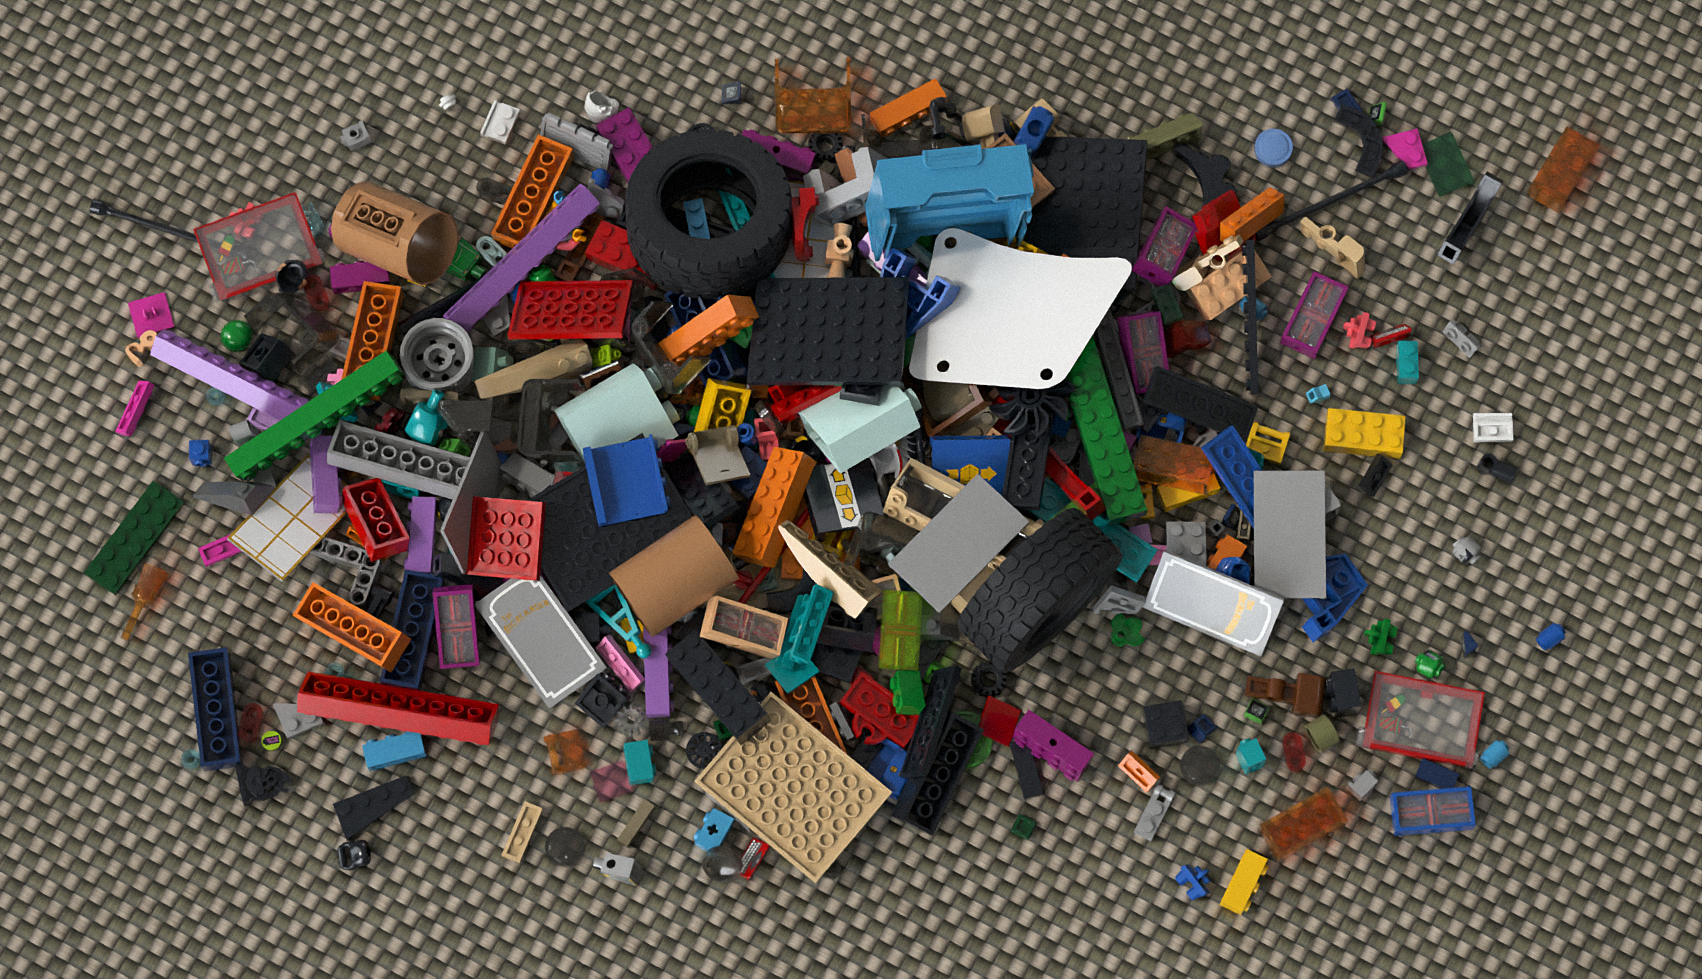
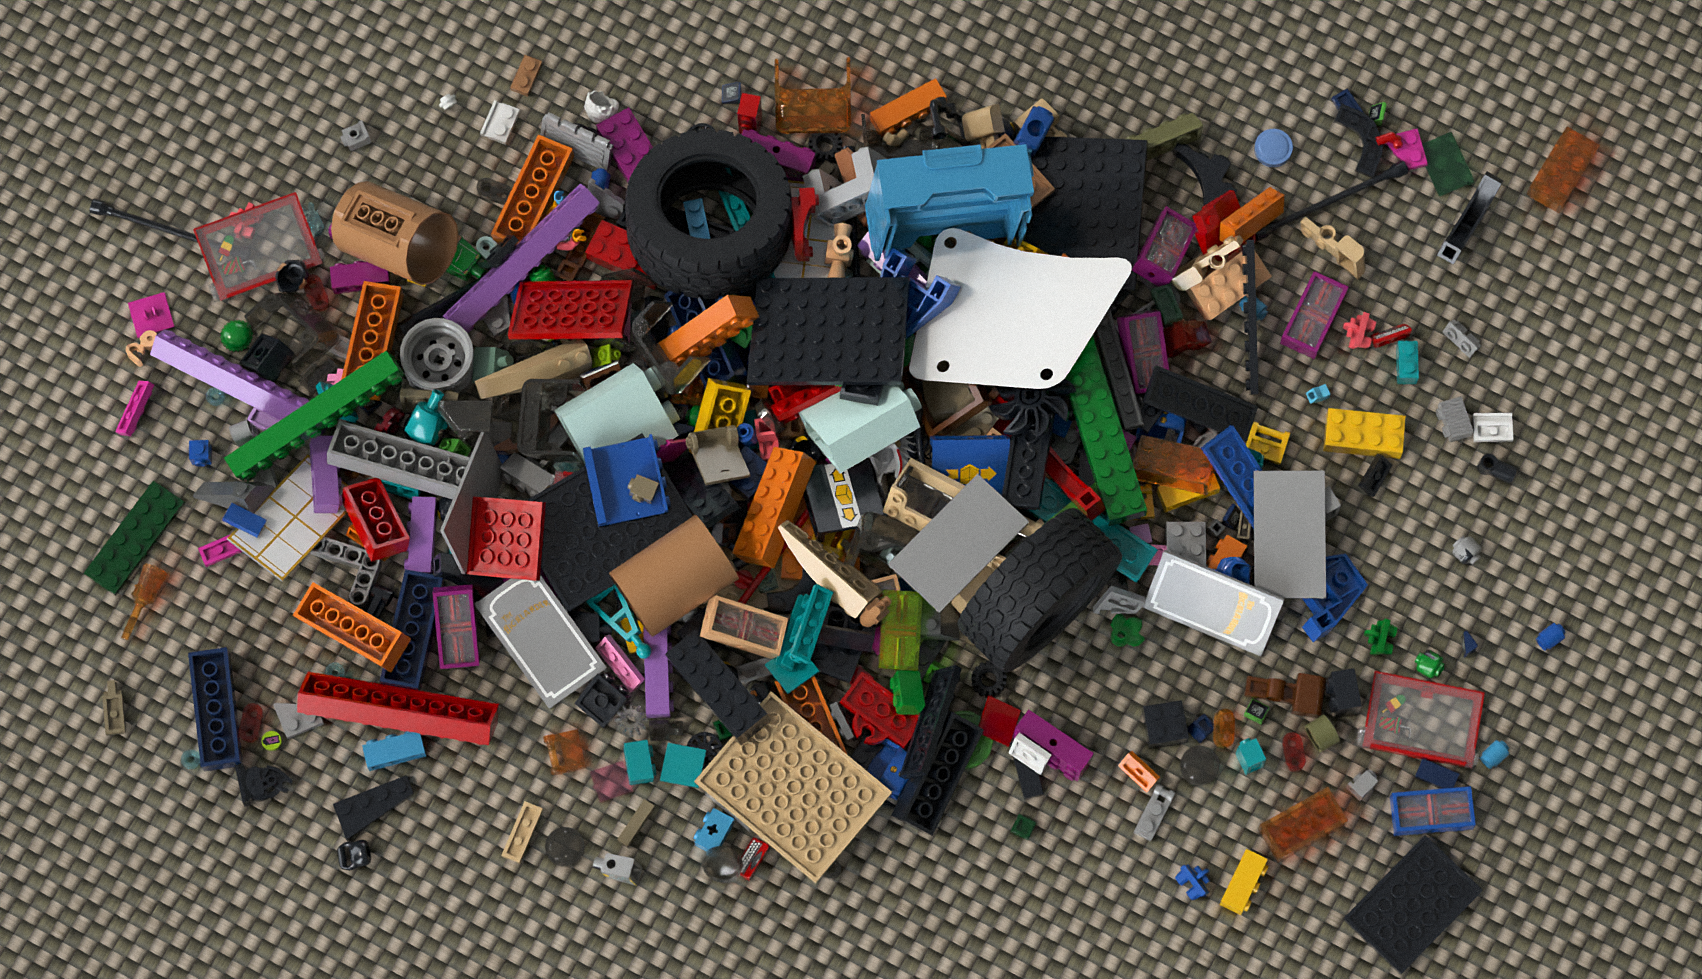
none -> dark tan hinge [102,680,126,736]
none -> blue tile [222,503,267,538]
none -> black wing [477,235,519,268]
none -> medium nougat plate [510,55,543,96]
none -> dark tan brick [627,474,659,504]
none -> teal piece [660,743,706,788]
none -> red brick [737,93,762,134]
none -> medium nougat arm [860,596,892,627]
none -> tan arm [883,129,909,147]
none -> white tile [1008,733,1051,775]
none -> clear orange plate [1213,709,1235,749]
none -> black plate [1343,835,1483,975]
none -> red arm [1376,132,1403,149]
none -> light grey brick [1436,396,1474,442]

